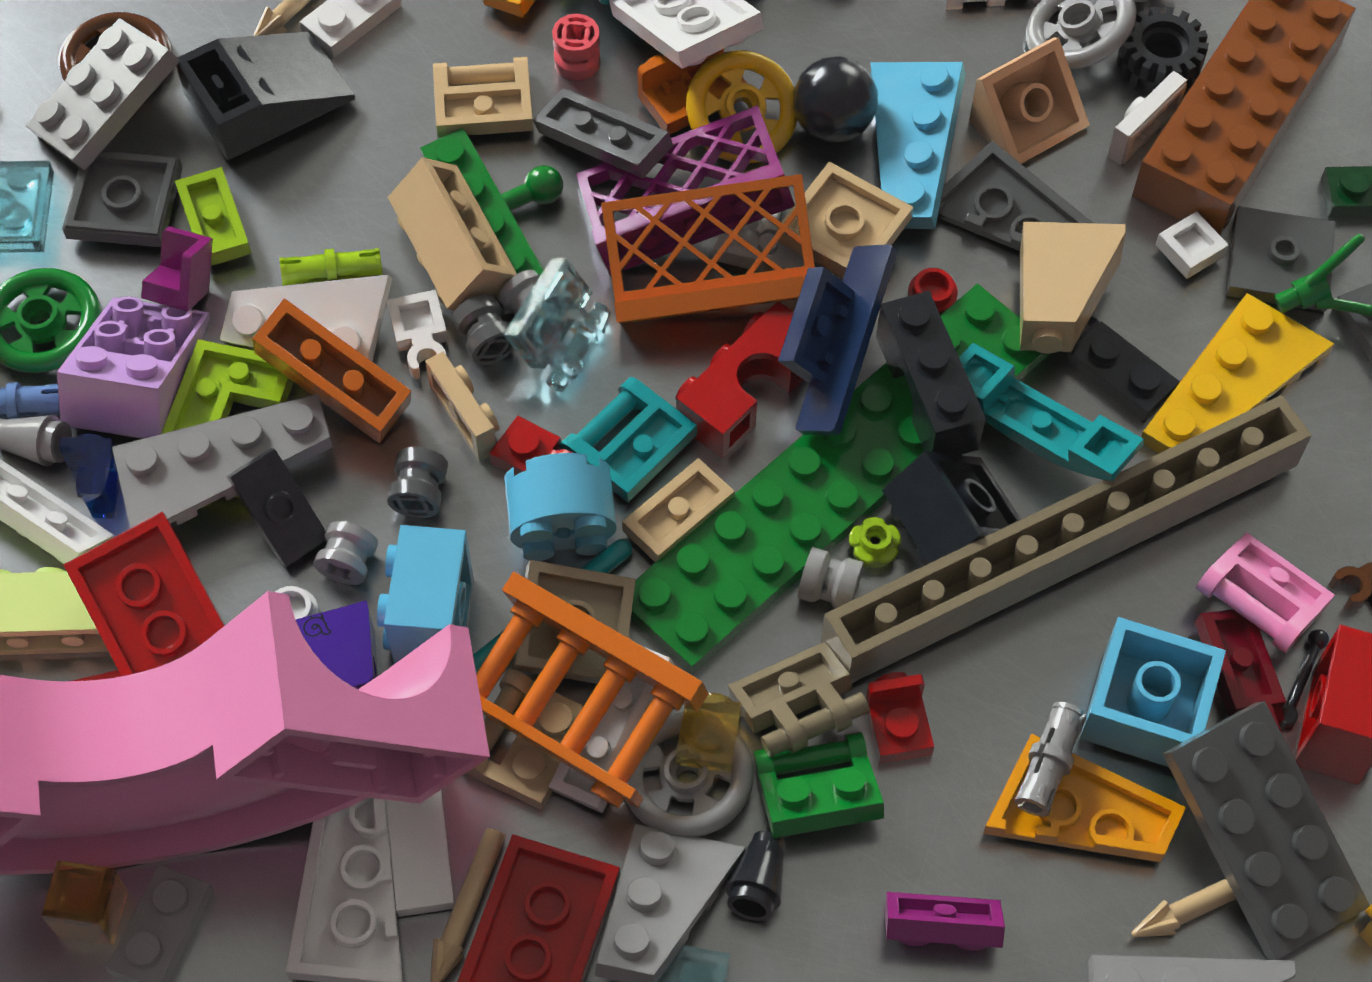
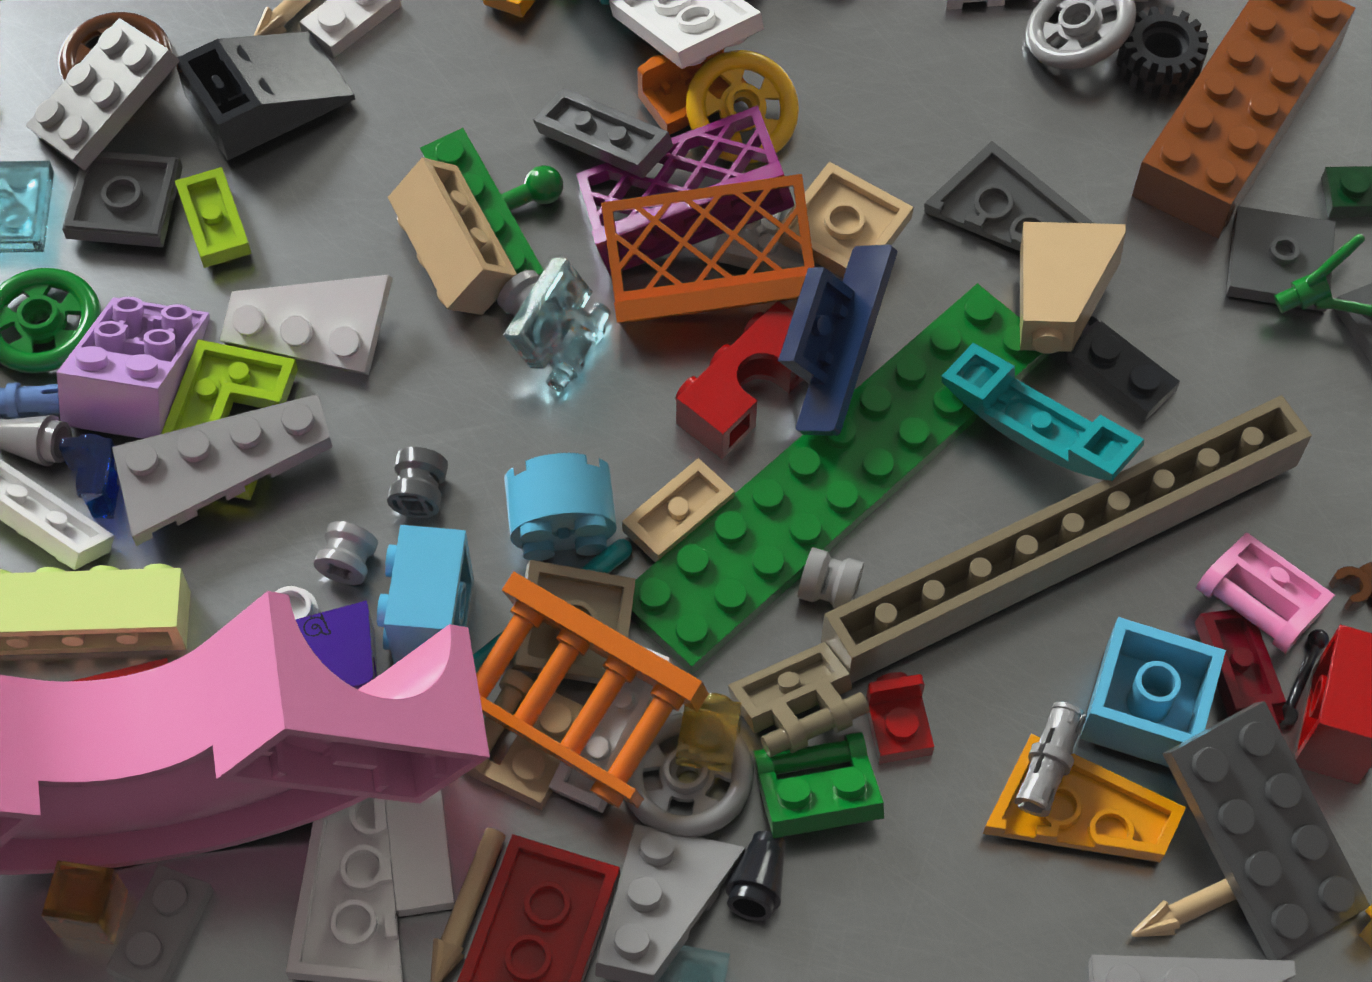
red plate [63,511,225,676] -> none
magenta panel [141,227,213,311] -> none
black plate [226,448,326,567] -> none
orange brick [252,298,412,444] -> none
lime pin [279,248,383,286] -> none
white plate [387,289,448,379] -> none
tan plate [425,351,500,462] -> none
tan plate [433,57,533,138] -> none
dark grey wheel [452,294,518,365] -> none
red plate [489,415,572,476] -> none
coral wheel [552,14,601,81] -> none
teal plate [559,377,697,503] -> none
black piece [793,56,878,143] -> none
lime plate [849,517,901,568] -> none
medium azure wing [870,62,966,229] -> none
black arch [876,291,986,455] -> none
black slope [882,451,1021,566] -> none
magenta plate [885,892,1005,951] -> none
red plate [907,268,958,315] -> none
light nougat slope [969,37,1090,164] -> none
white plate [1107,71,1187,166] -> none
yellow wing [1141,293,1334,453] -> none
white plate [1155,211,1229,279] -> none

